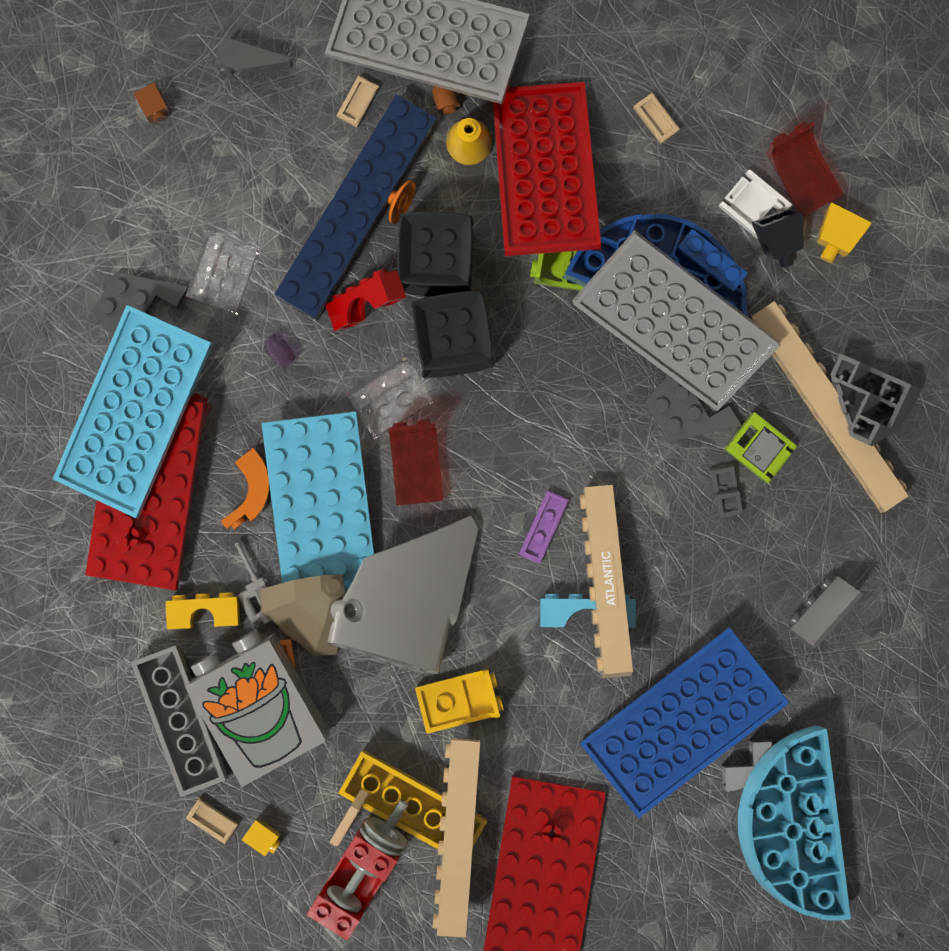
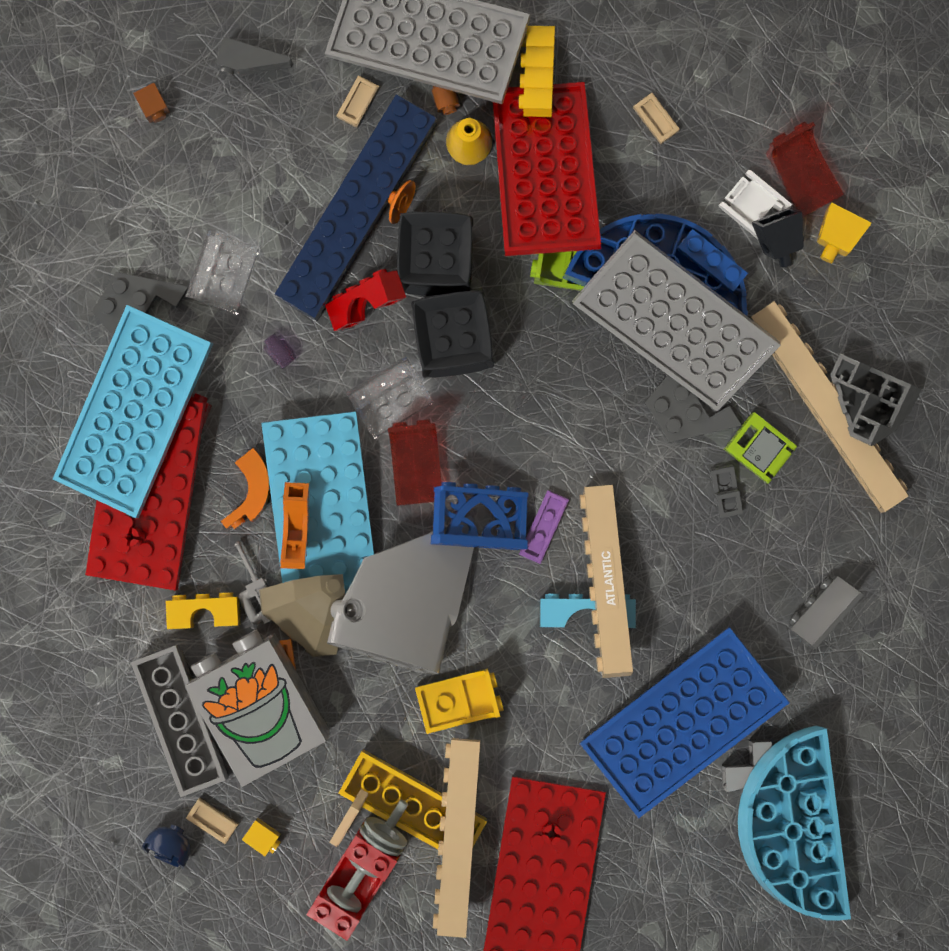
none -> dark blue cylinder [141,825,191,869]
none -> orange arch [280,482,309,569]
none -> blue fence [431,482,529,550]
none -> yellow brick [519,26,555,117]

